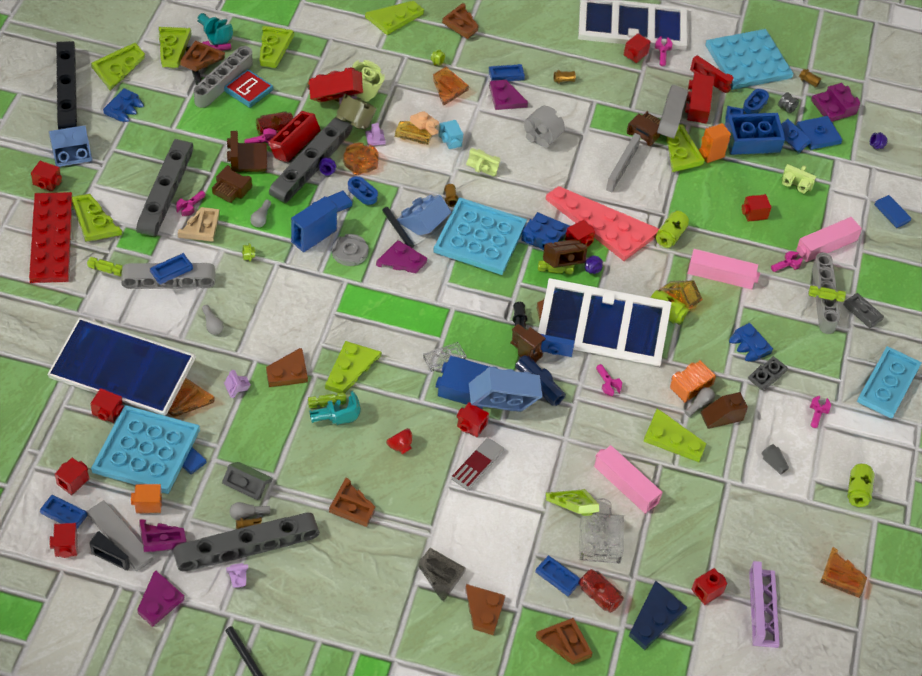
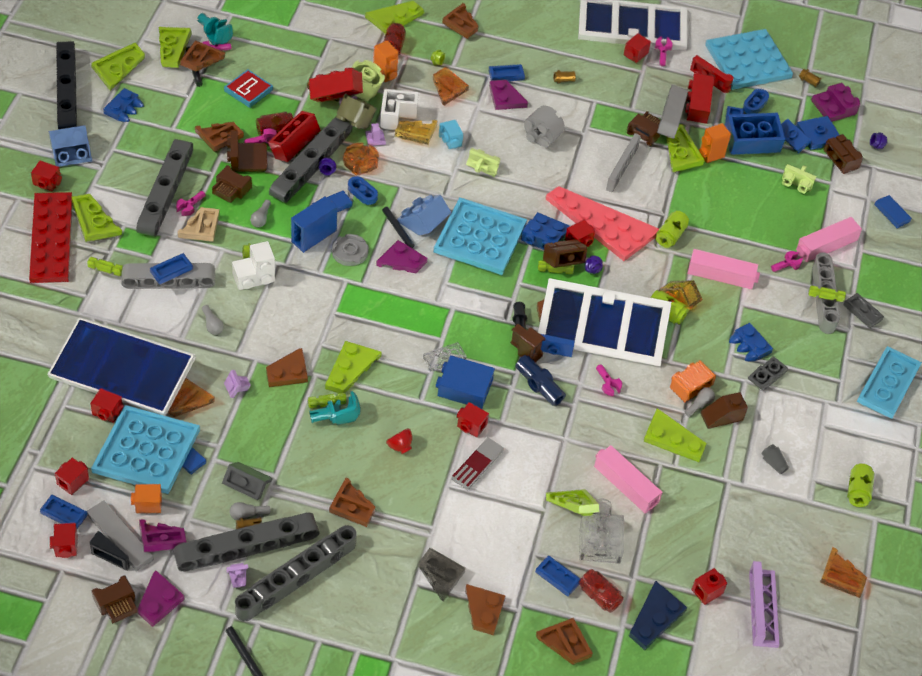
light grey beam [194,46,252,108] -> none
lime wing [259,26,295,68] -> none
light nougat plate [410,111,439,135] -> none
pearl gold pin [444,184,459,207] -> none
medium blue brick [469,367,542,412] -> none
red brick [742,194,772,222] -> none
dark grey wheel [778,92,799,114] -> none
dark pink bar [810,396,831,428] -> none
none -> reddish brown piece [92,575,137,624]
none -> dark orange wing [195,122,244,152]
none -> white brick [232,241,275,290]
none -> dark grey beam [235,525,357,621]
none -> orange brick [373,41,399,83]
none -> white brick [380,89,419,130]
none -> clear red piece [383,23,406,56]
none -> reddish brown brick [824,134,863,174]

